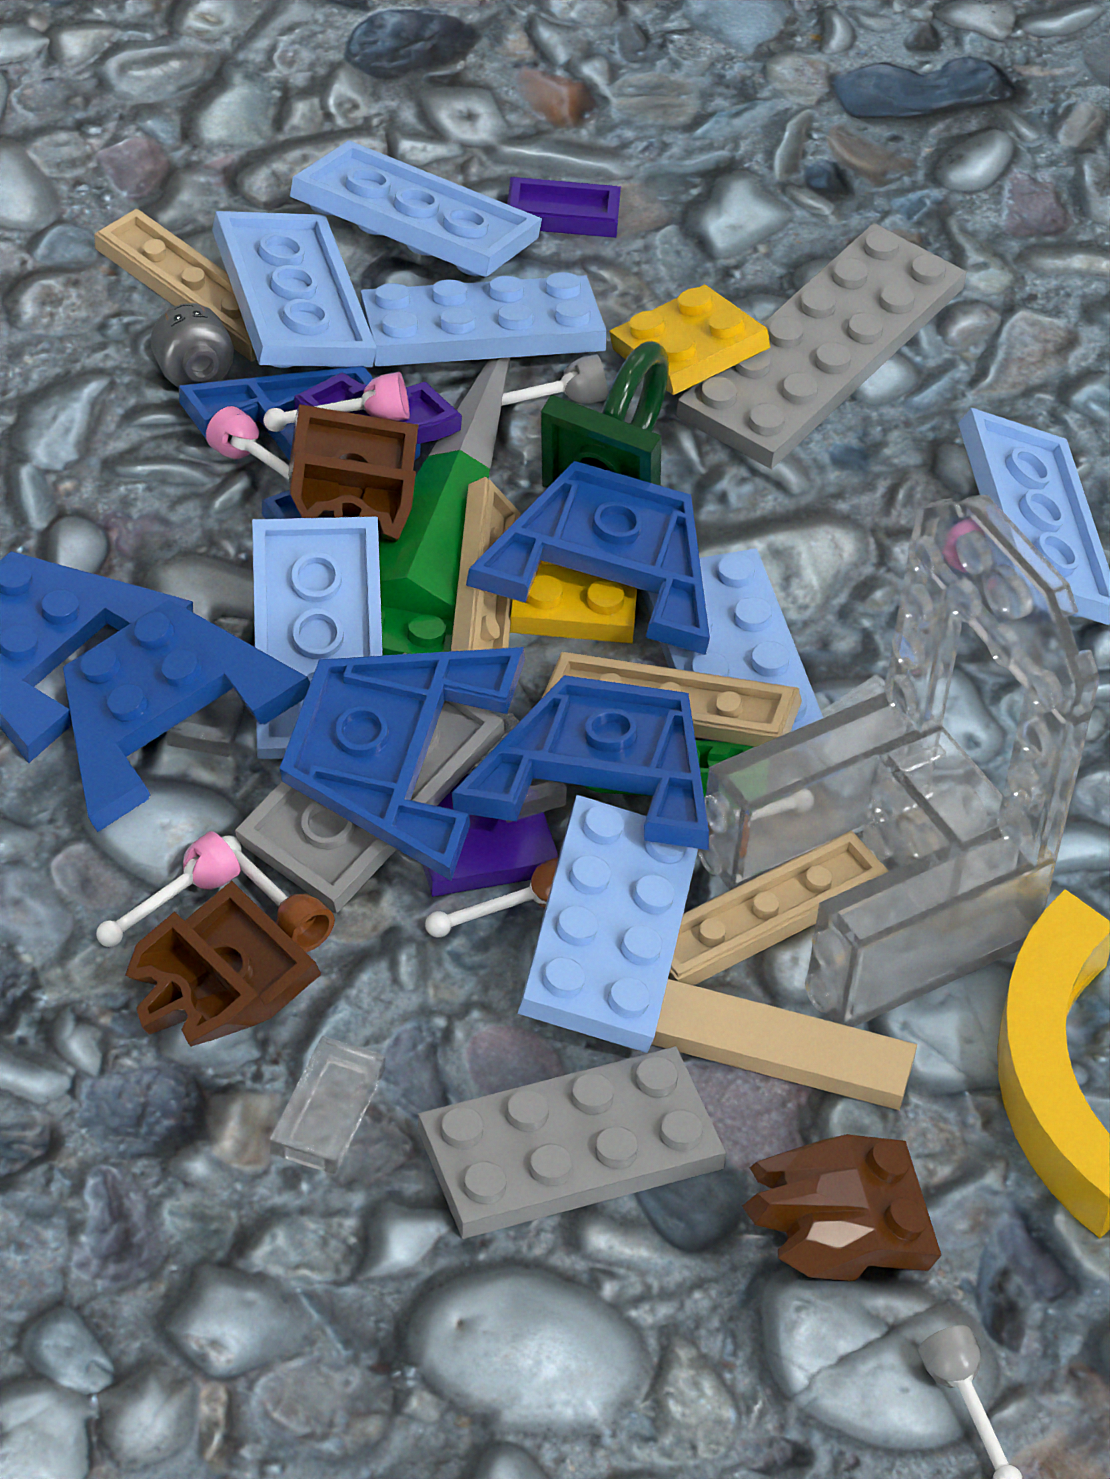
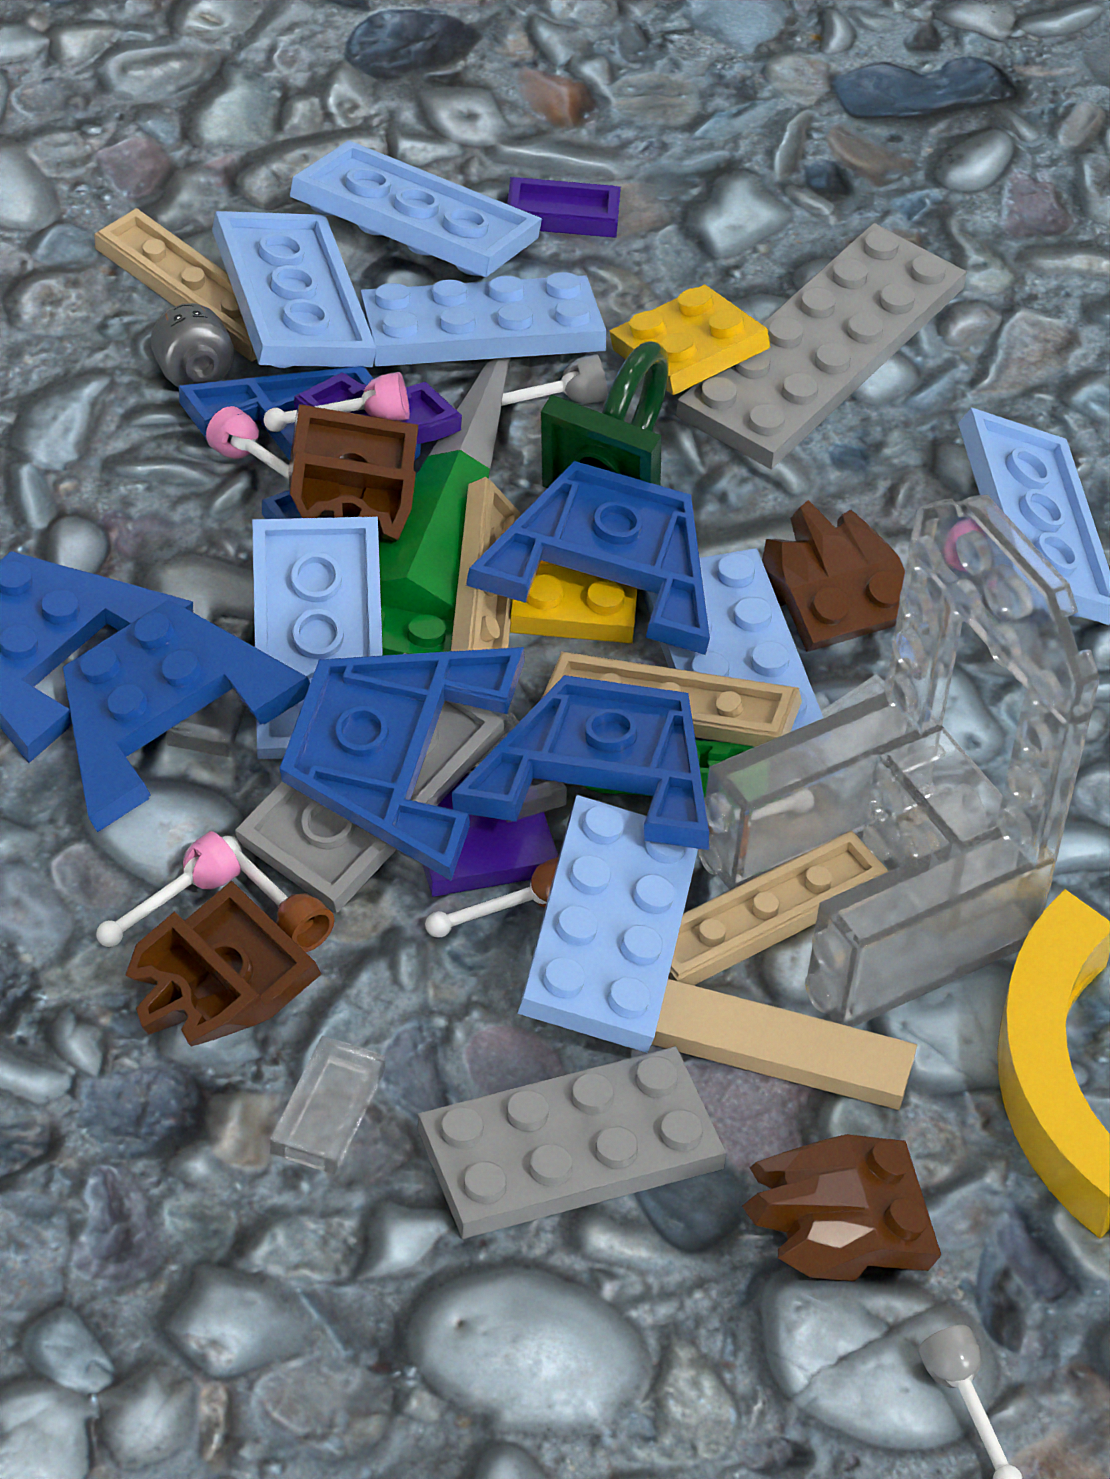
none -> reddish brown plate [762,500,922,652]

